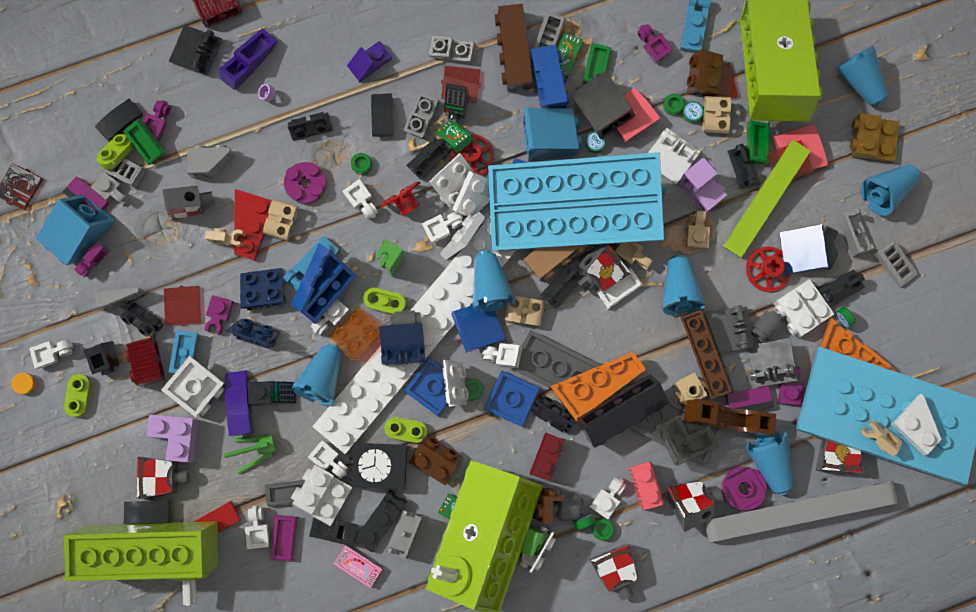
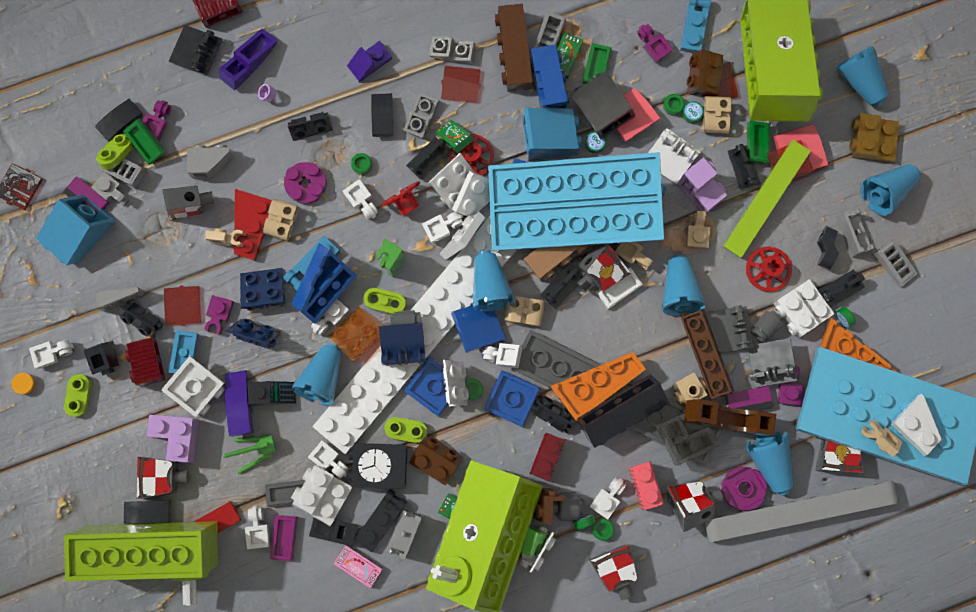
magenta plate [74,242,110,278] -> none
black slope [444,83,470,121] -> none
tile [780,225,830,275] -> none

